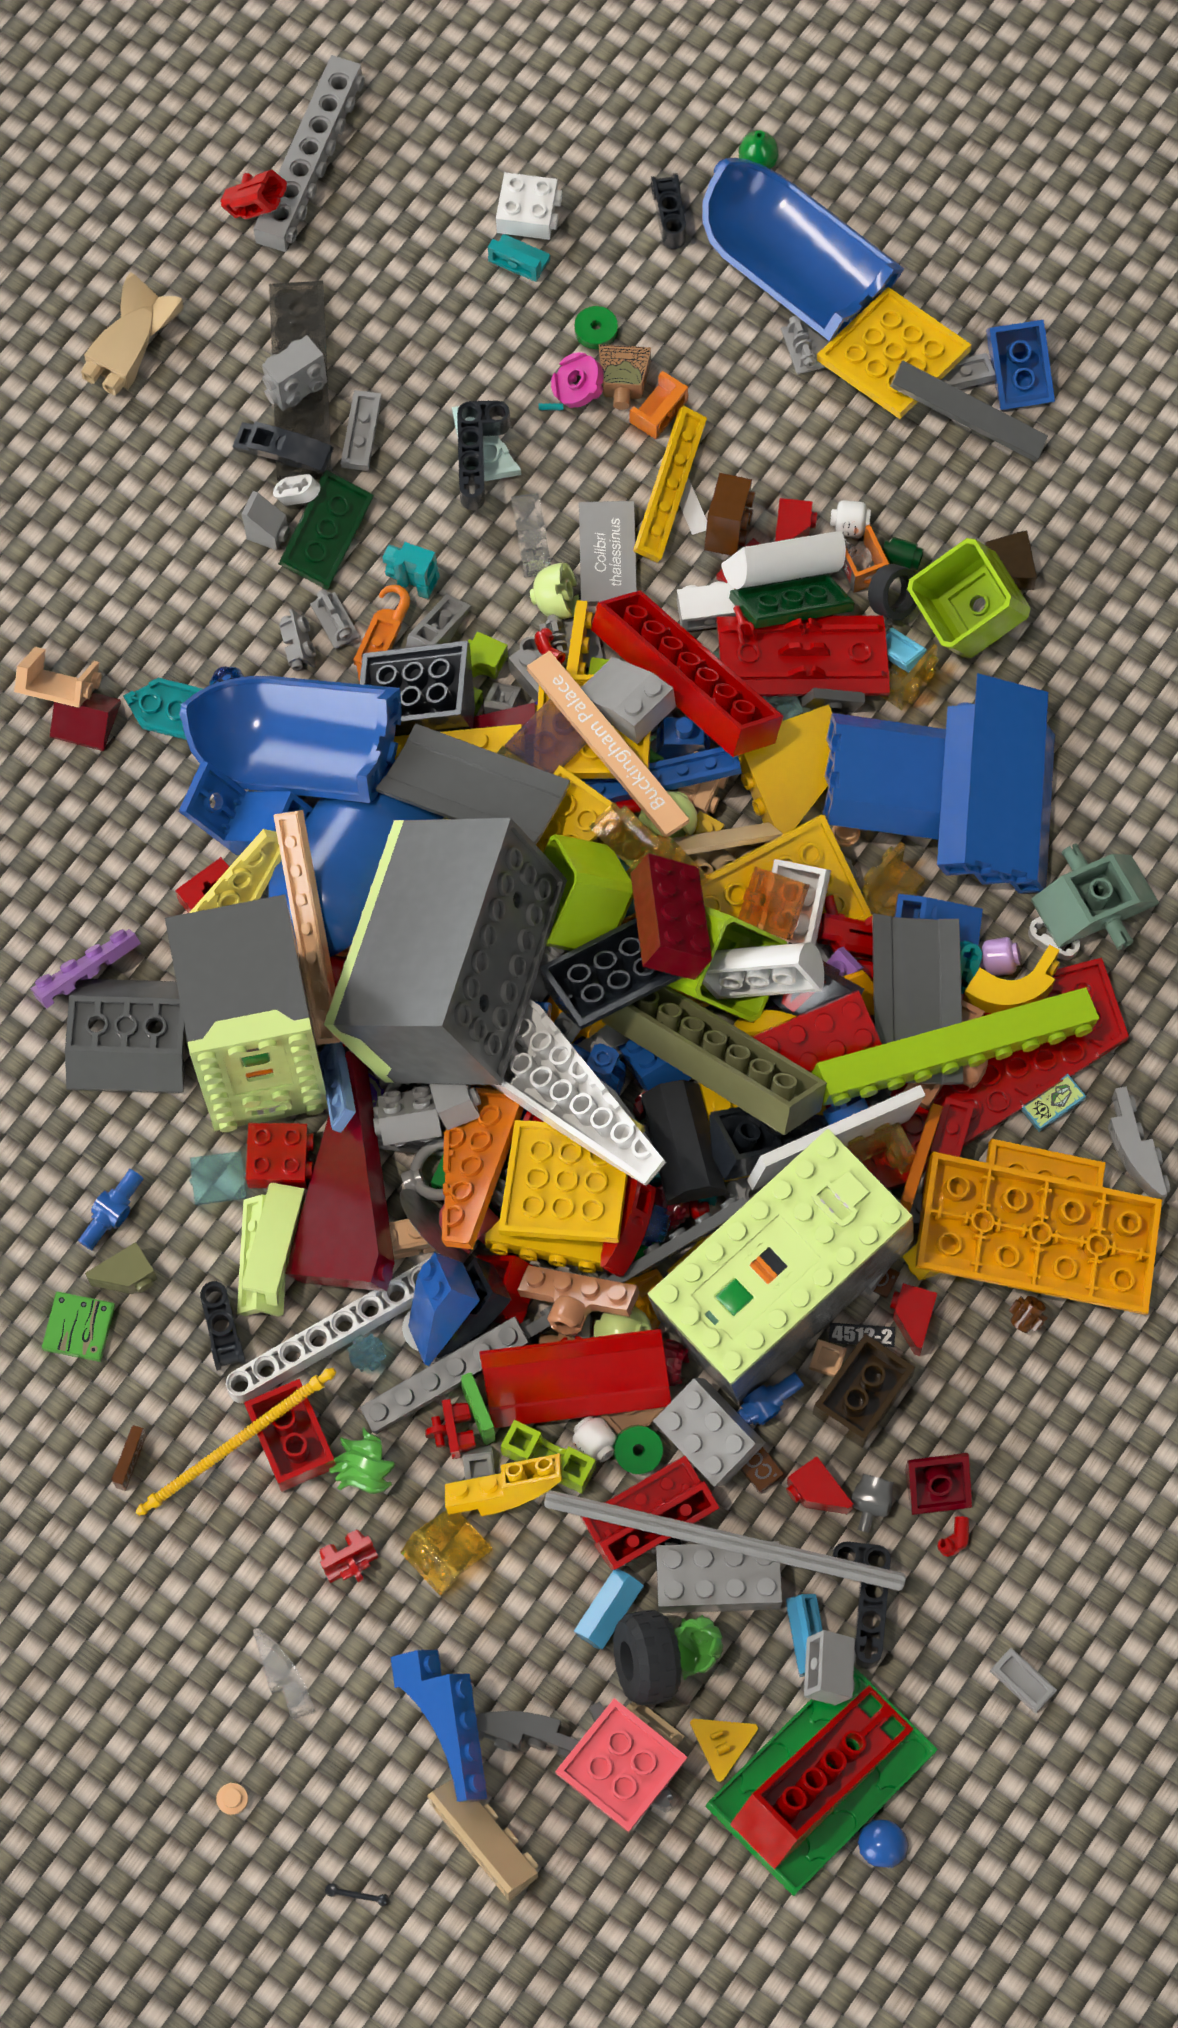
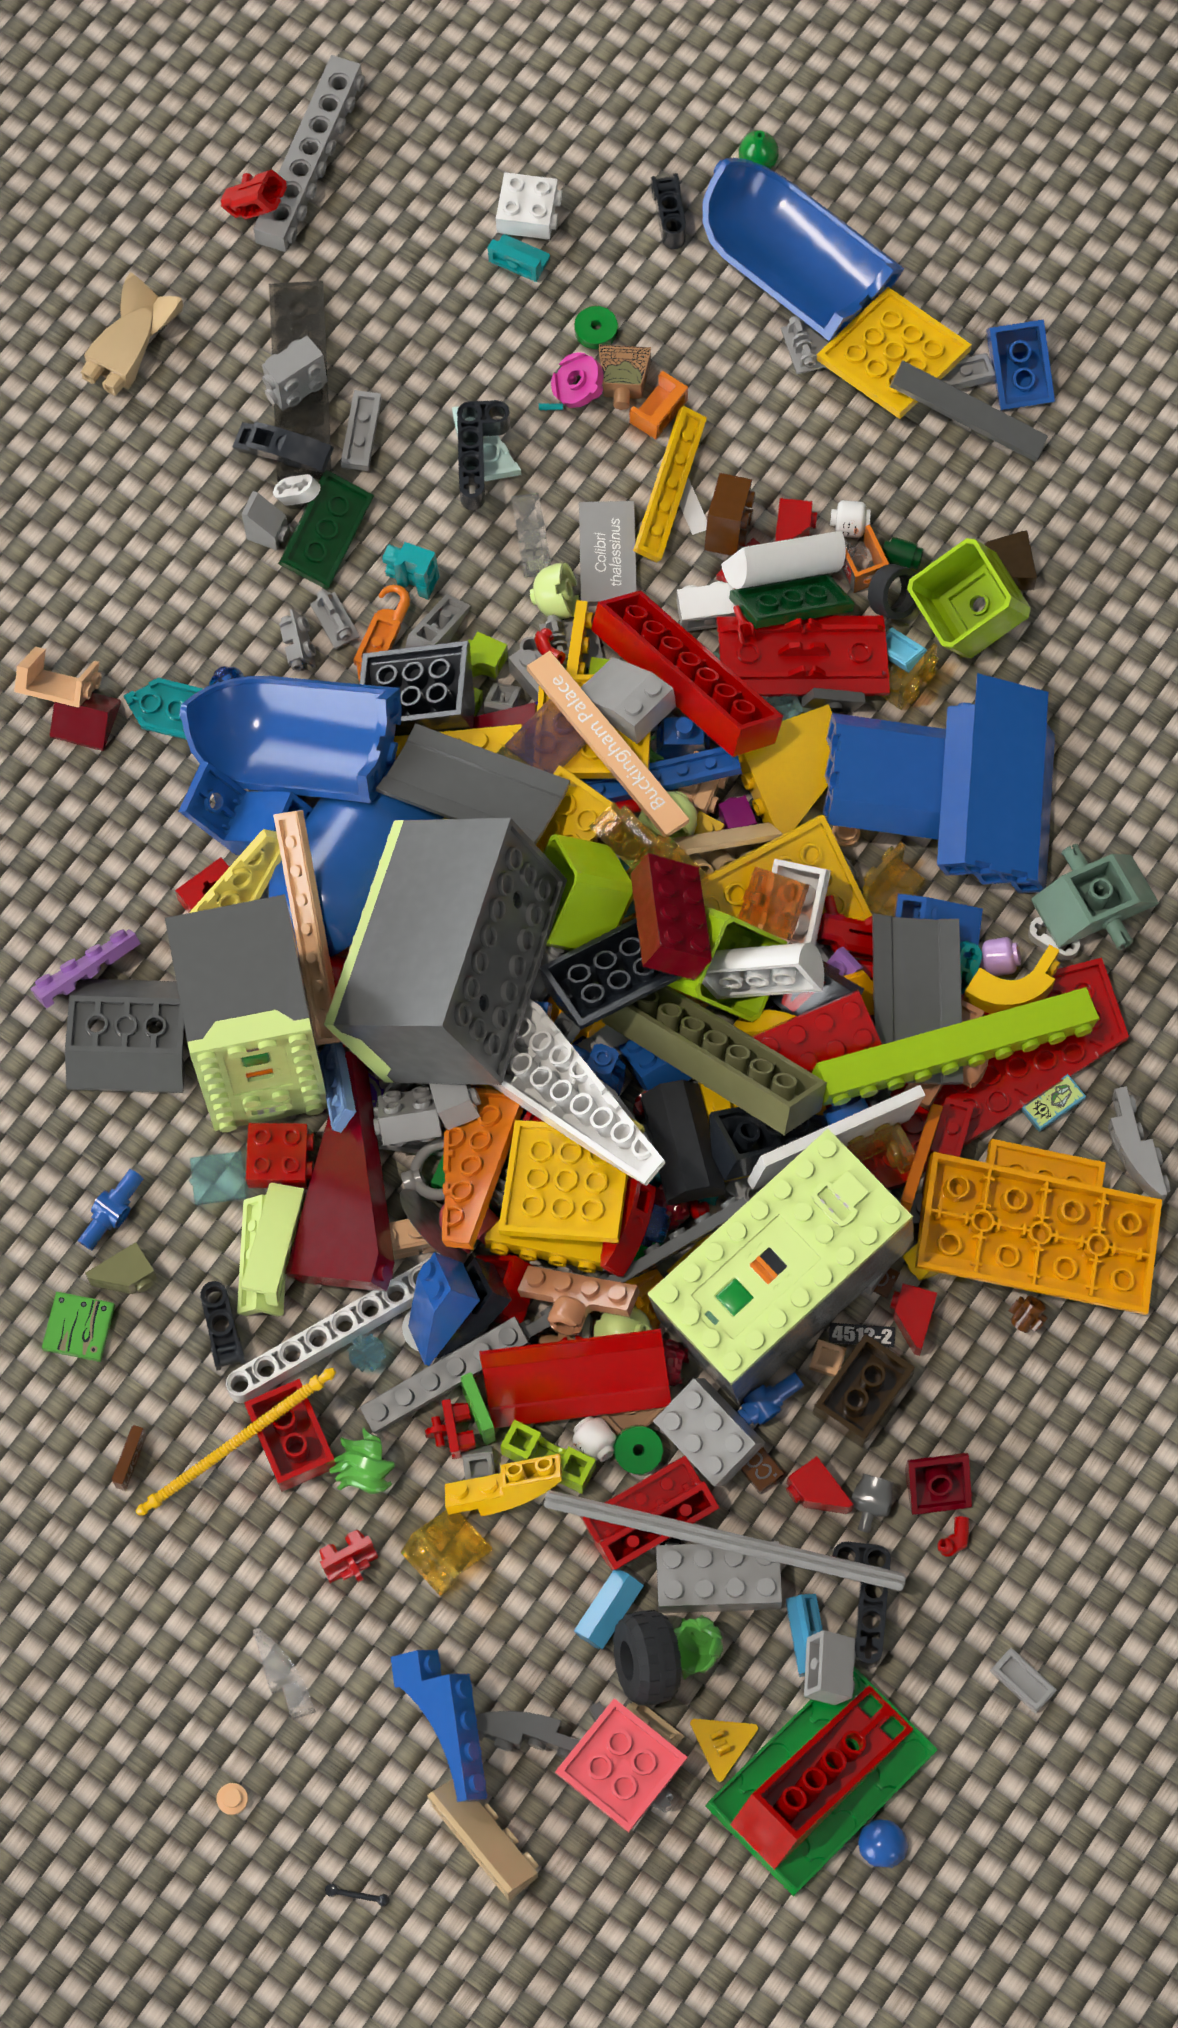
none -> magenta brick [719,795,757,830]

